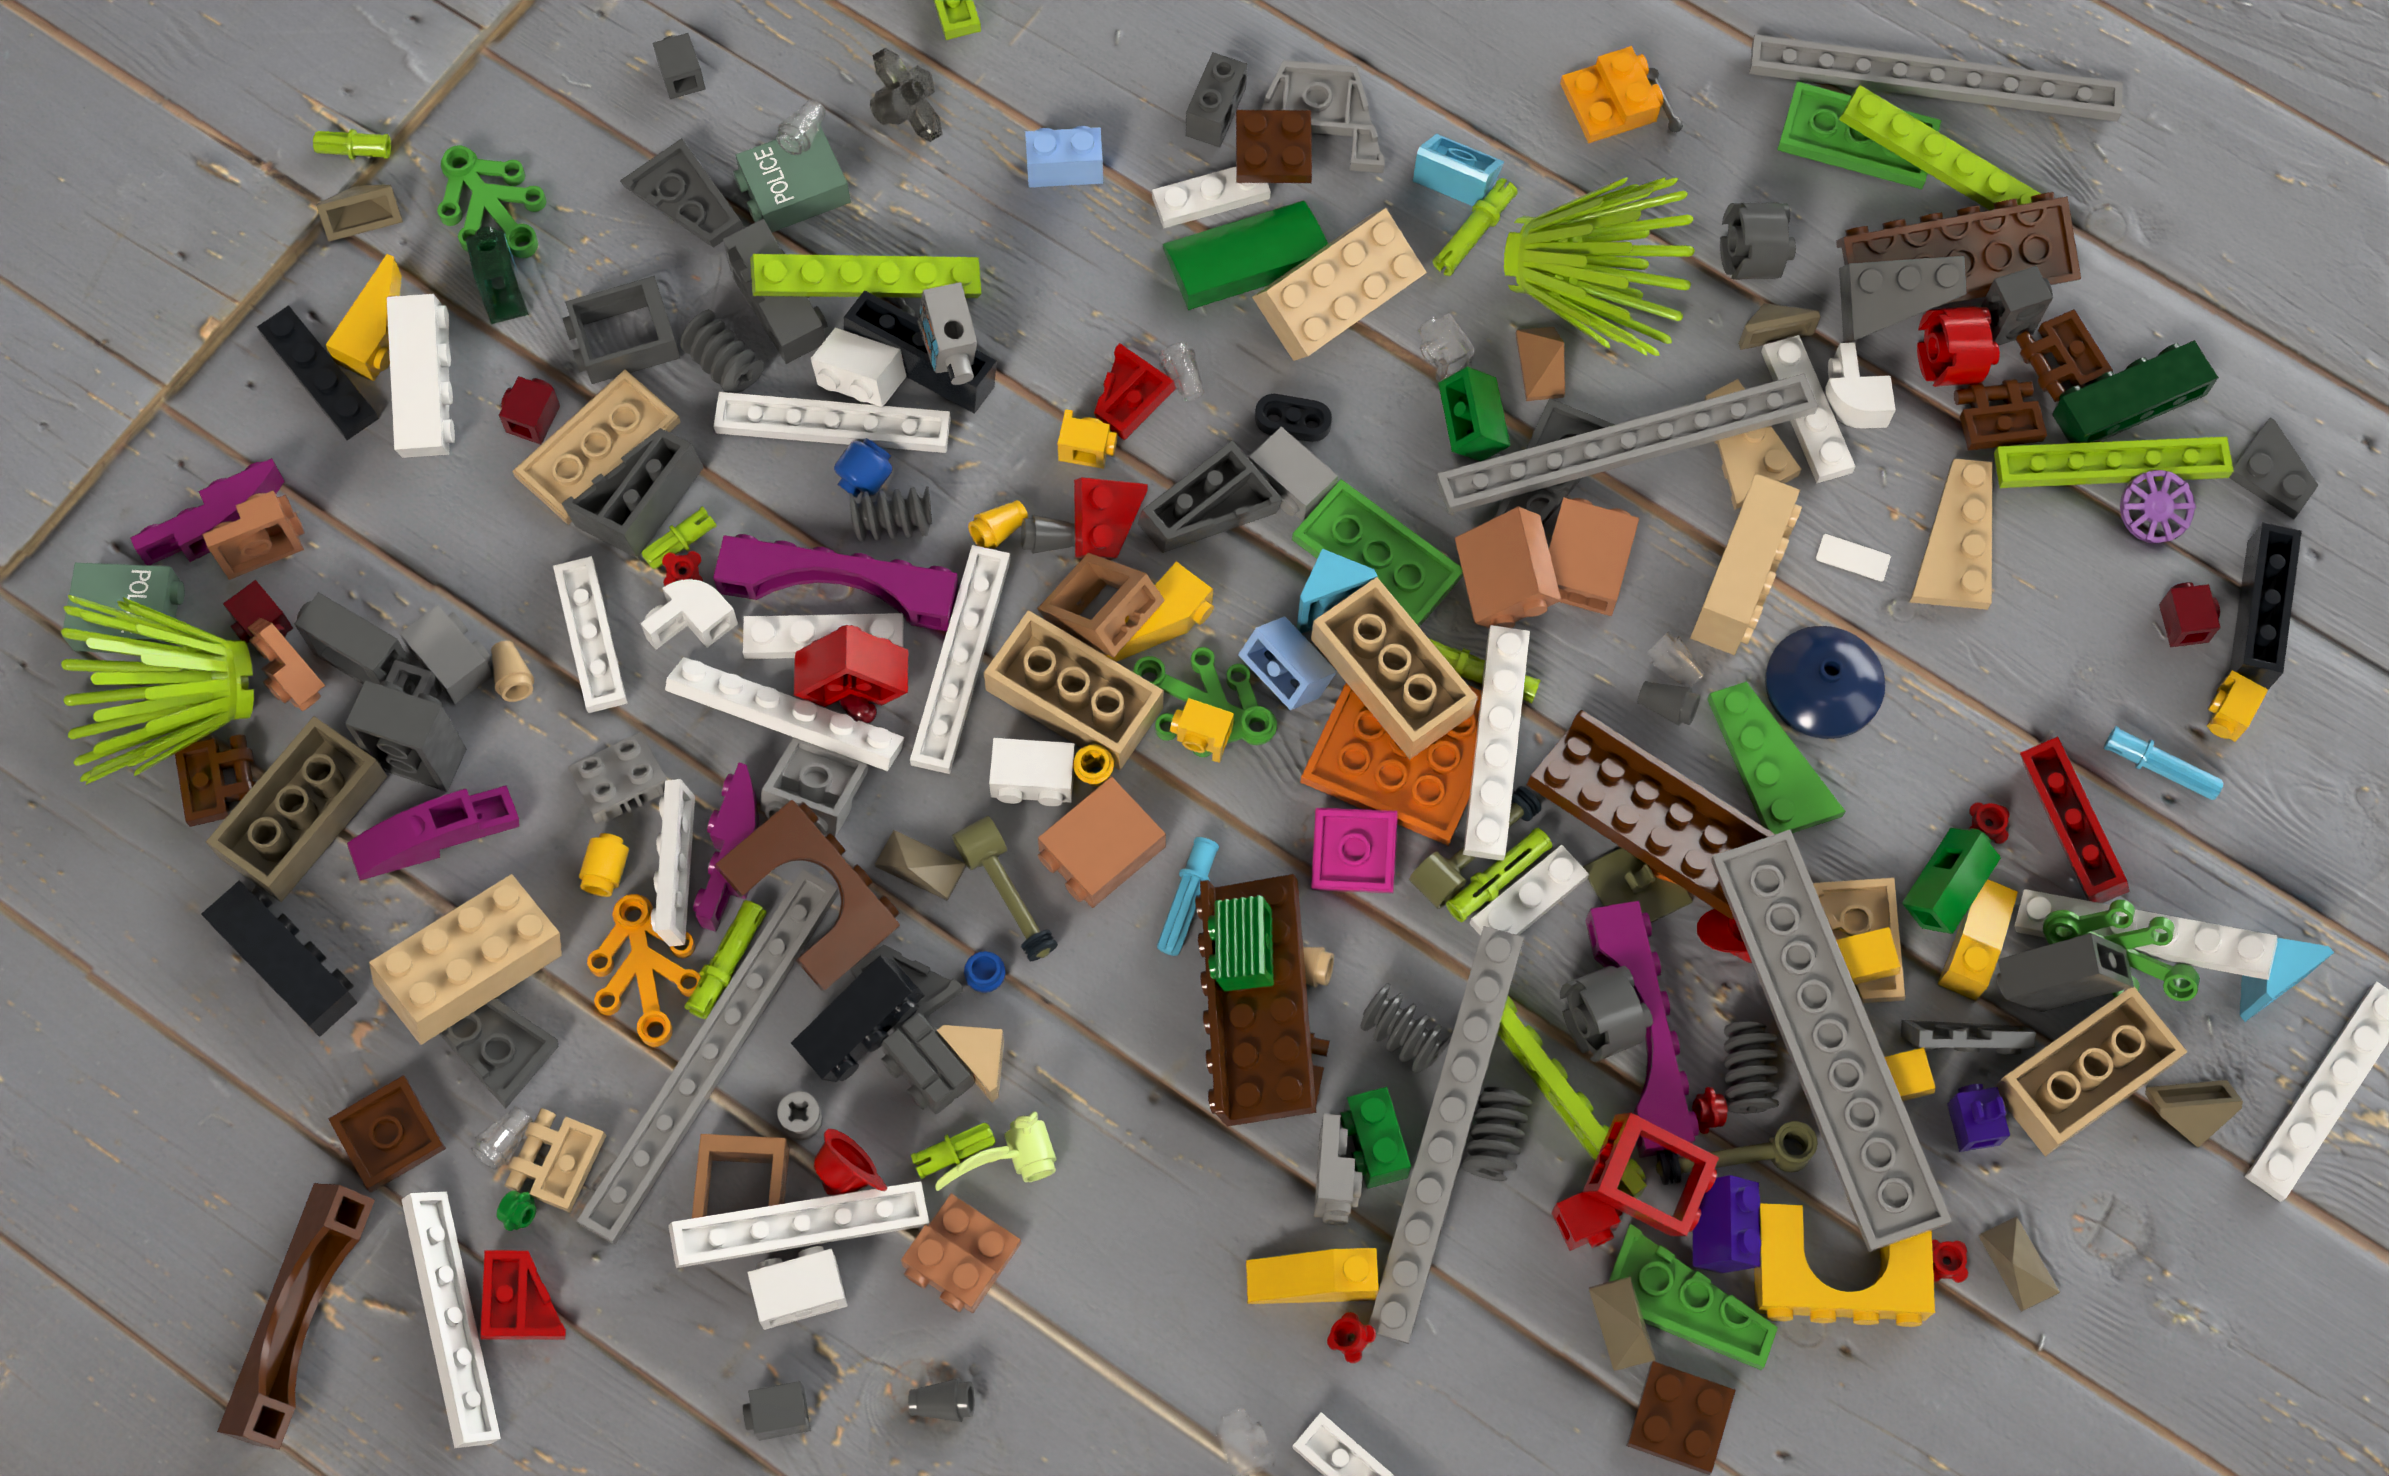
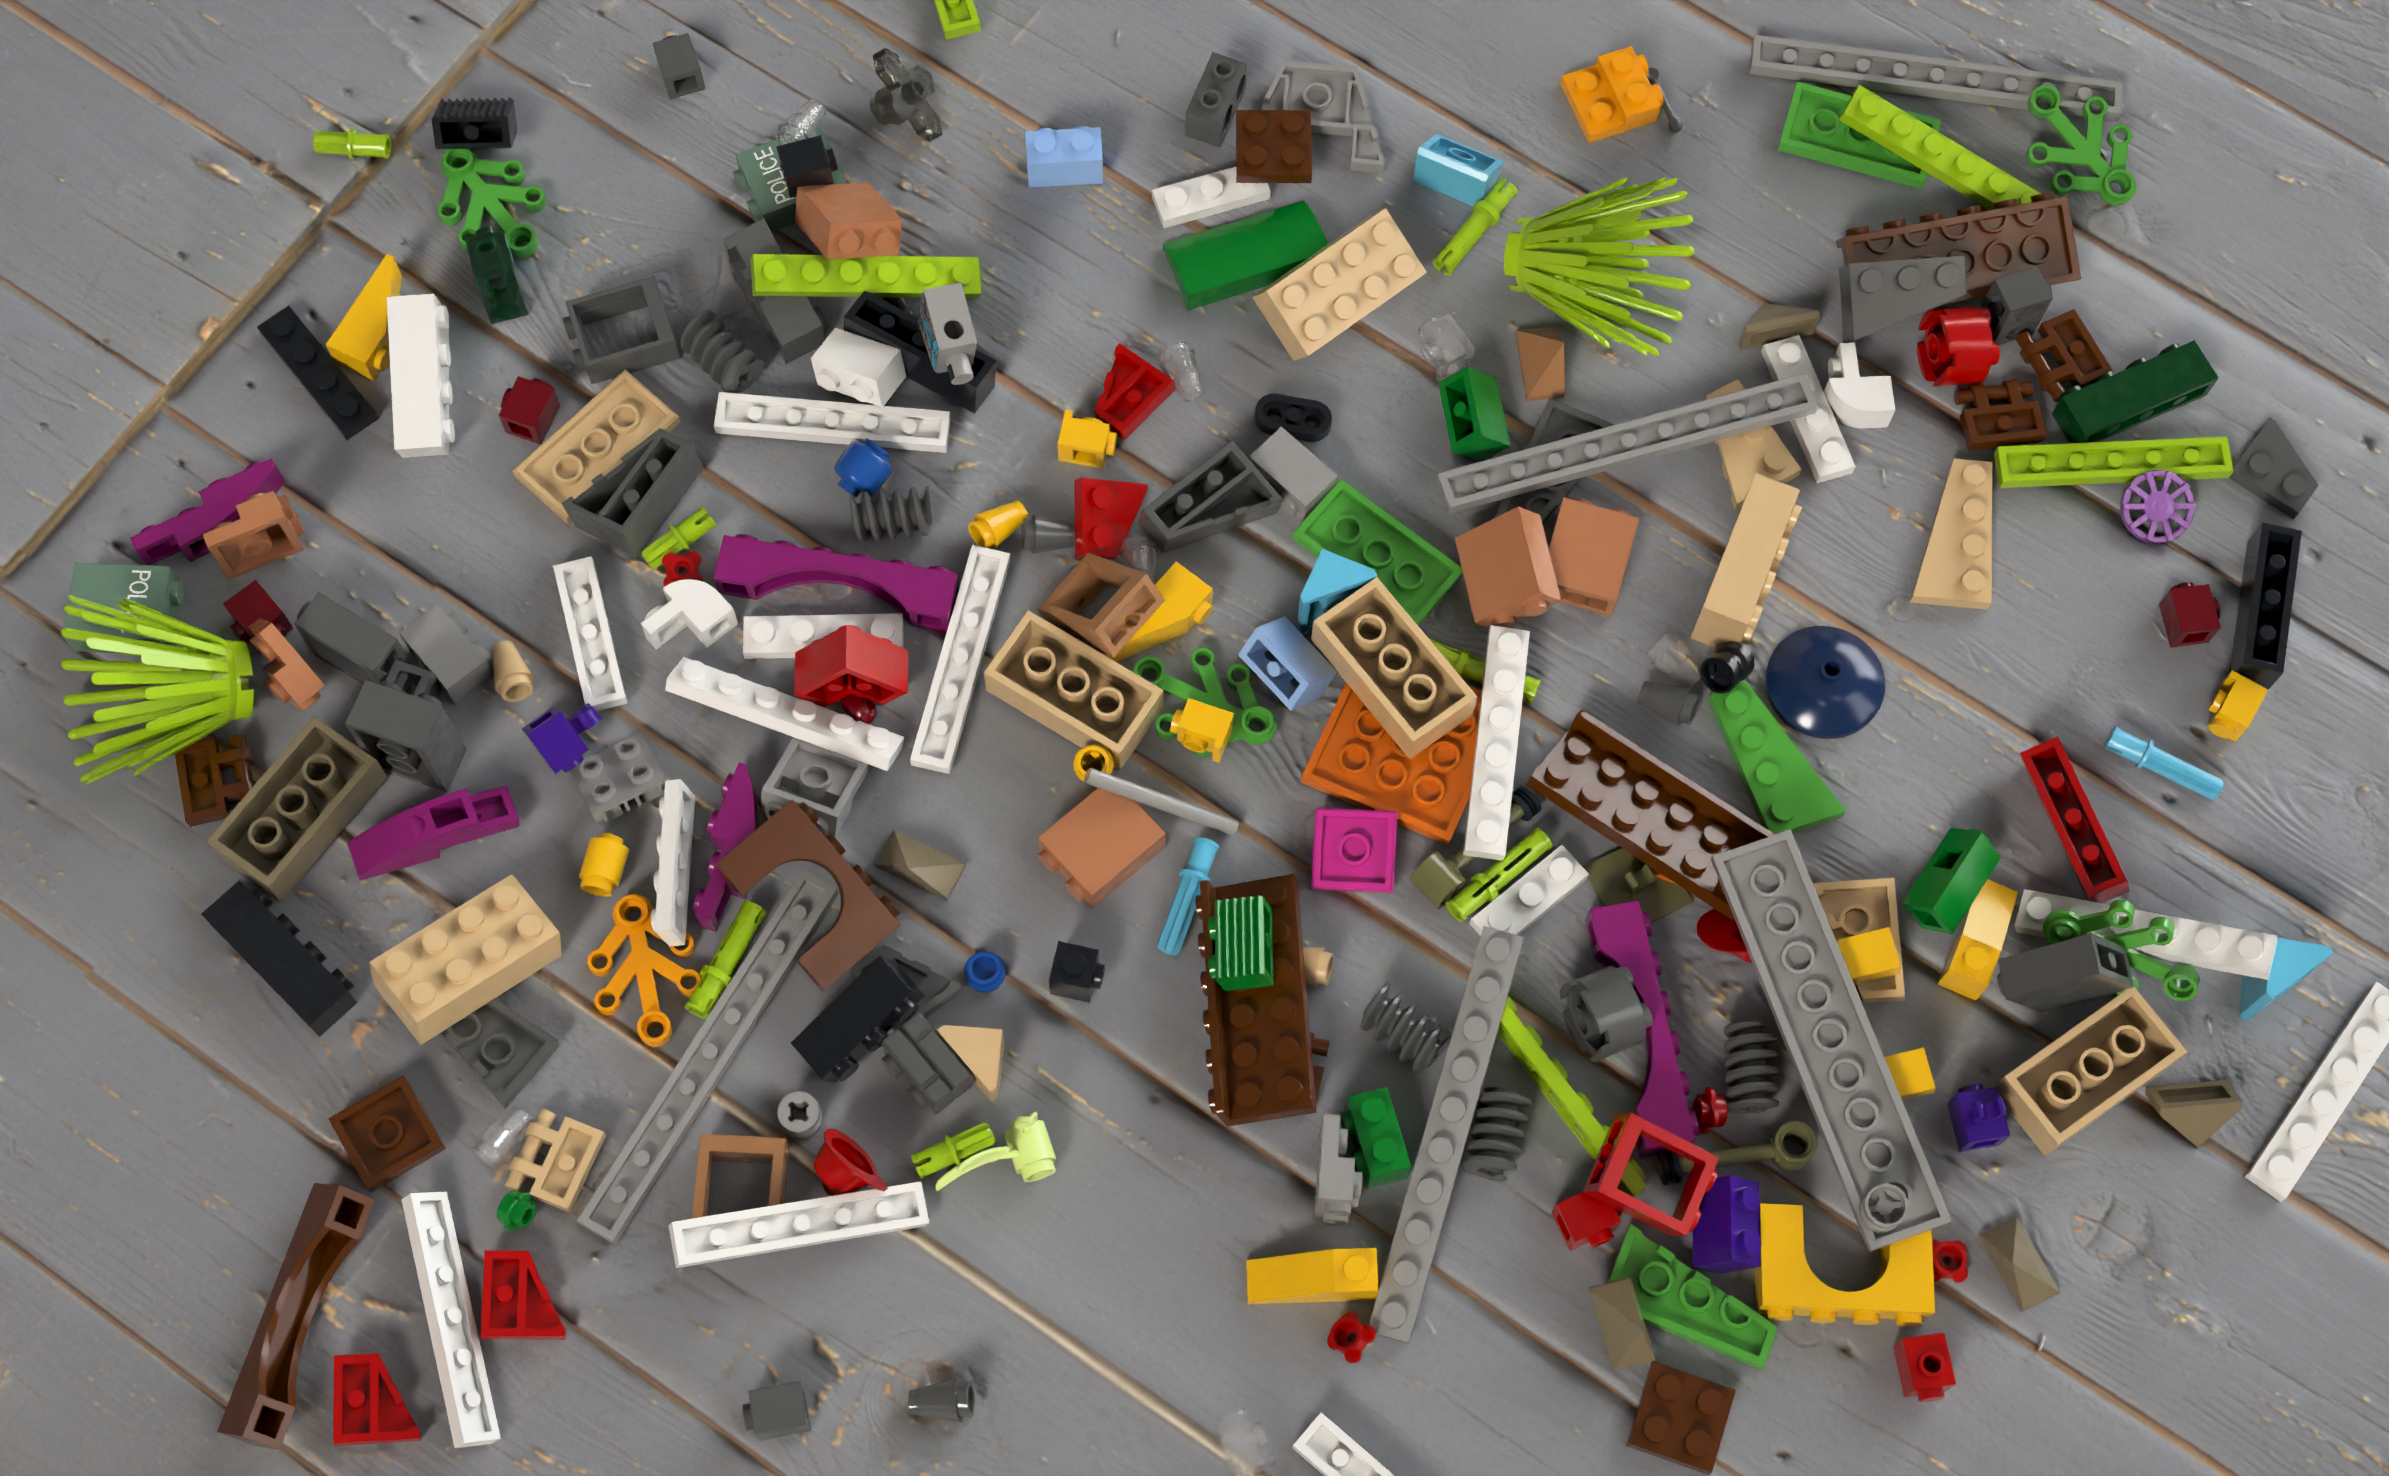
dark tan slope [316,185,403,242] -> none
dark grey wing [620,138,745,248] -> none
white brick [747,1246,848,1330] -> none
nougat plate [901,1194,1021,1313] -> none
olive piece [952,816,1058,961] -> none
white brick [989,738,1075,806] -> none
dark grey brick [1720,202,1796,280] -> none
white sticker [1816,534,1891,582] -> none
dark grey wing [1901,1020,2036,1055] -> none
red plate [1968,802,2010,844] -> none
none -> red wing [333,1353,421,1446]
none -> black brick [432,97,517,149]
none -> dark purple brick [522,703,601,774]
none -> black brick [776,135,838,198]
none -> nougat brick [794,182,902,259]
none -> black brick [1049,941,1105,1003]
none -> light grey bar [1084,768,1239,836]
none -> clear cone [1119,535,1158,585]
none -> black wheel [1700,642,1755,694]
none -> light grey wheel [1859,1184,1909,1233]
none -> red brick [1893,1333,1956,1402]
none -> bright green plant [2025,85,2136,206]

